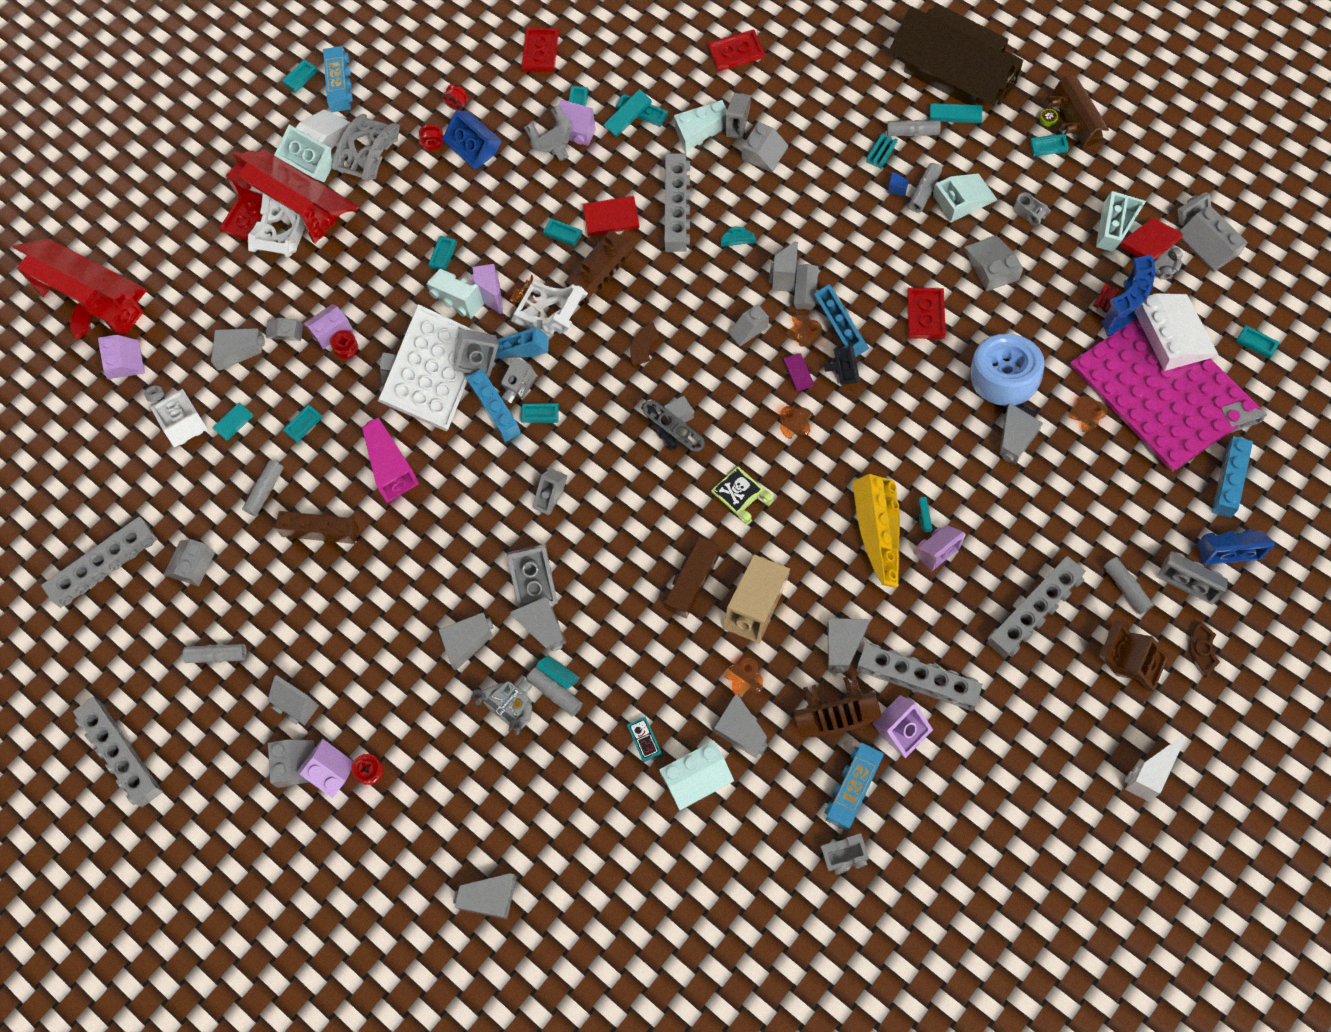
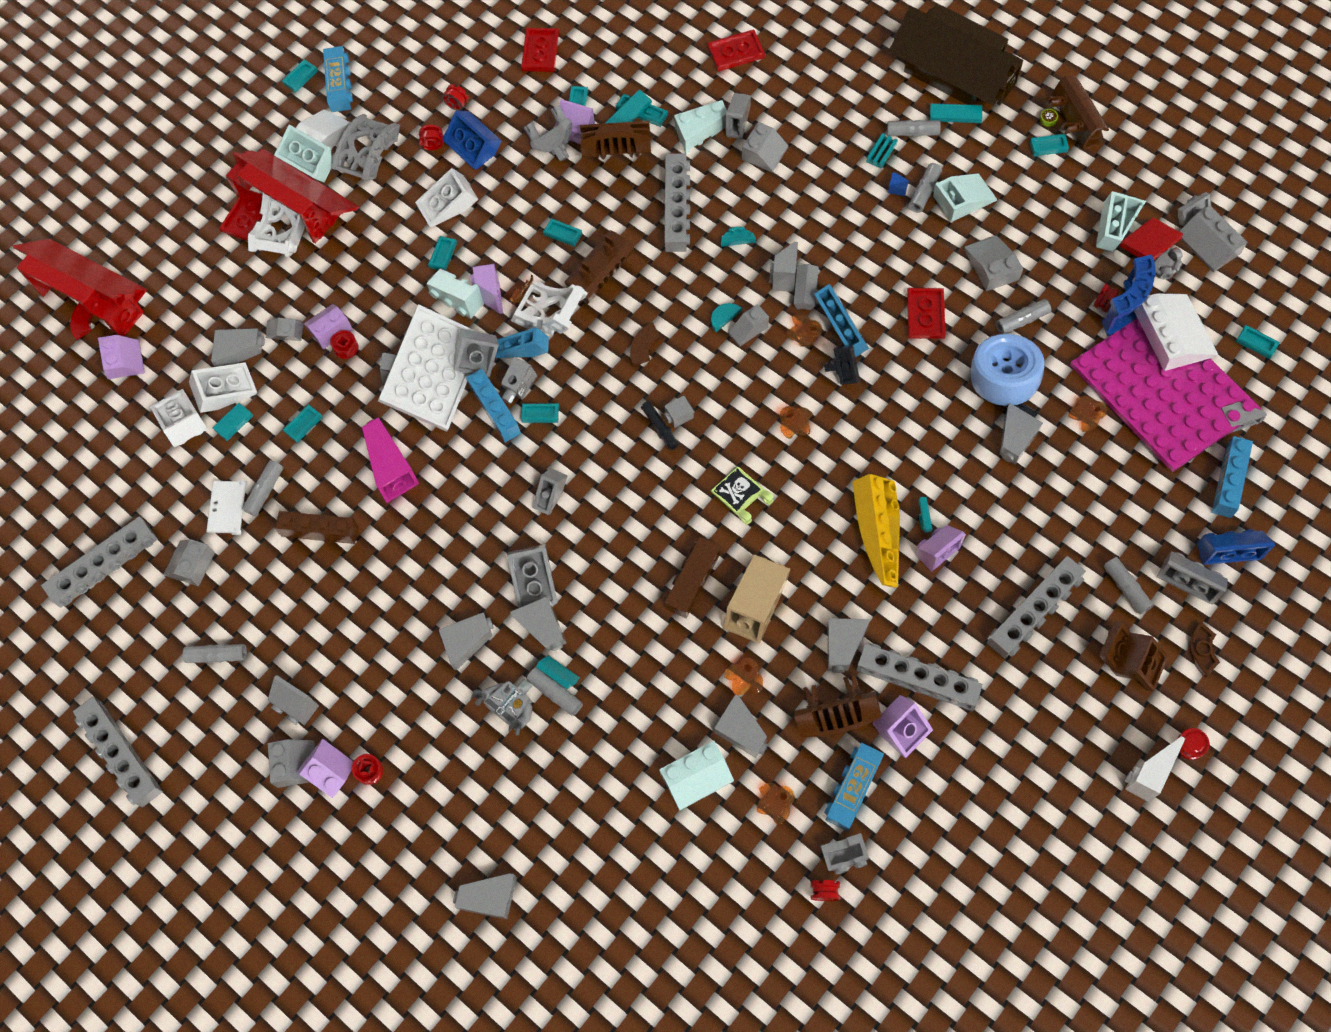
light grey tile [144,385,164,402] -> none
red tile [583,196,640,236] -> none
tile [627,717,662,763] -> none
dark grey beam [643,399,705,452] -> none
magenta tile [783,353,814,392] -> none
light grey piece [1013,192,1050,226] -> none
none -> white slope [189,362,257,413]
none -> white door [206,480,247,535]
none -> white slope [415,168,478,227]
none -> reddish brown piece [580,121,651,160]
none -> teal tile [711,303,742,332]
none -> clear orange plate [757,783,795,825]
none -> red wheel [810,880,841,901]
none -> light grey axle [995,299,1051,334]
none -> red wheel [1176,728,1210,760]

